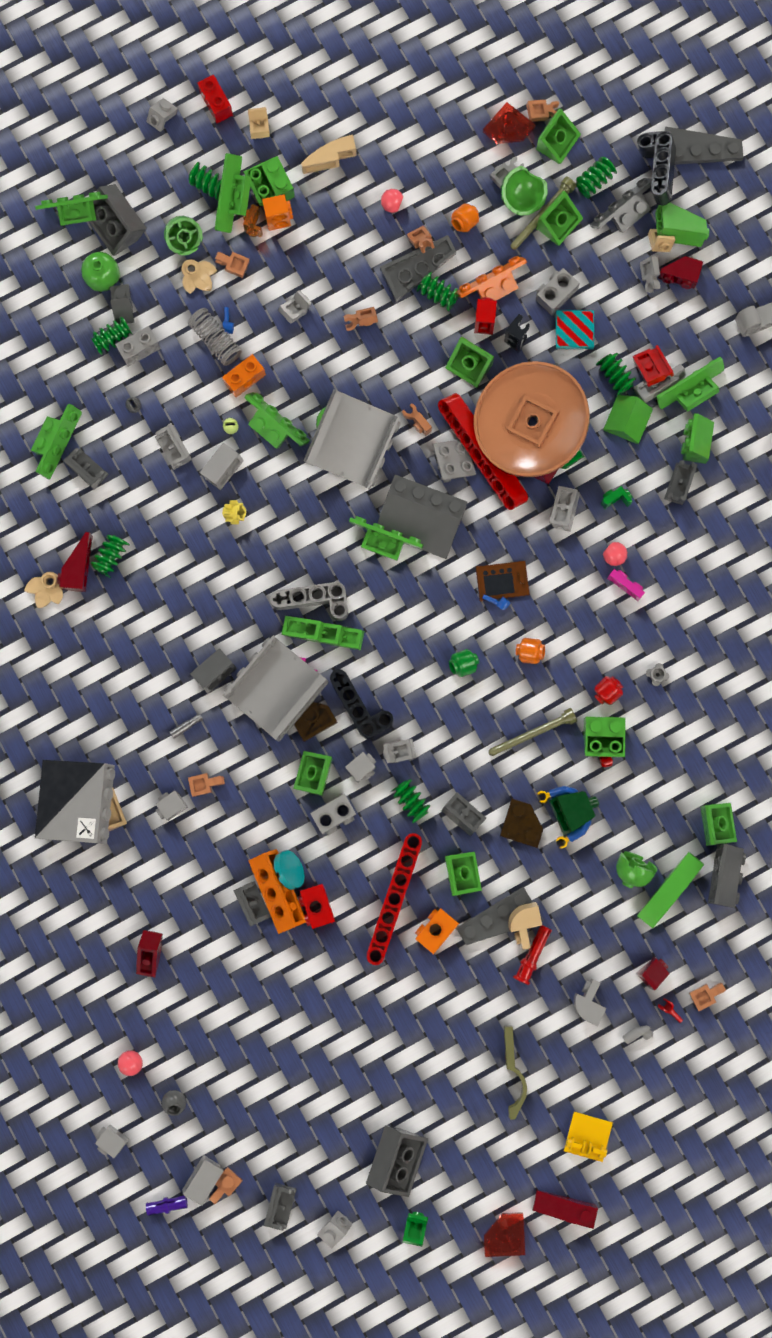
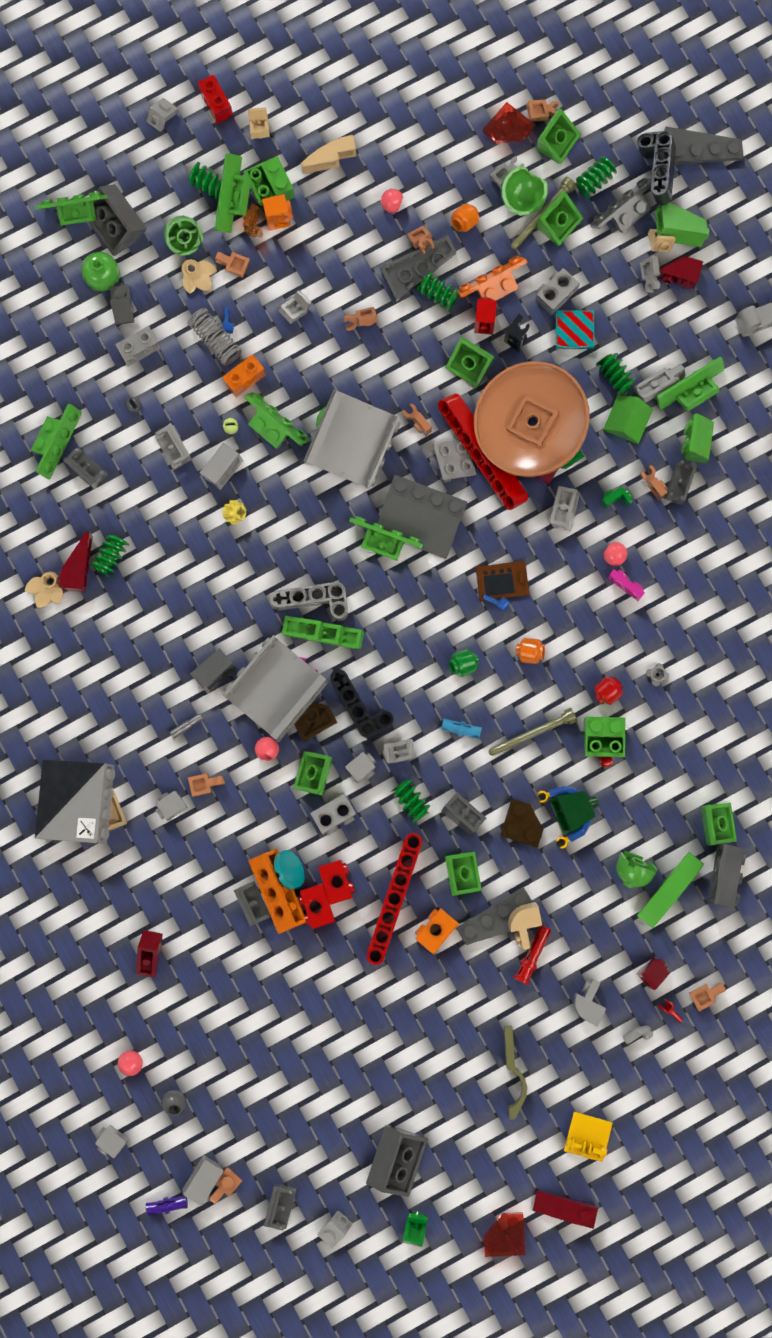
green piece [91,317,133,355] -> none
red plate [632,345,674,387] -> none
none -> coral piece [255,737,279,761]
none -> red brick [318,860,355,905]
none -> dark azure pin [441,718,482,739]
none -> nougat plate [640,465,668,501]

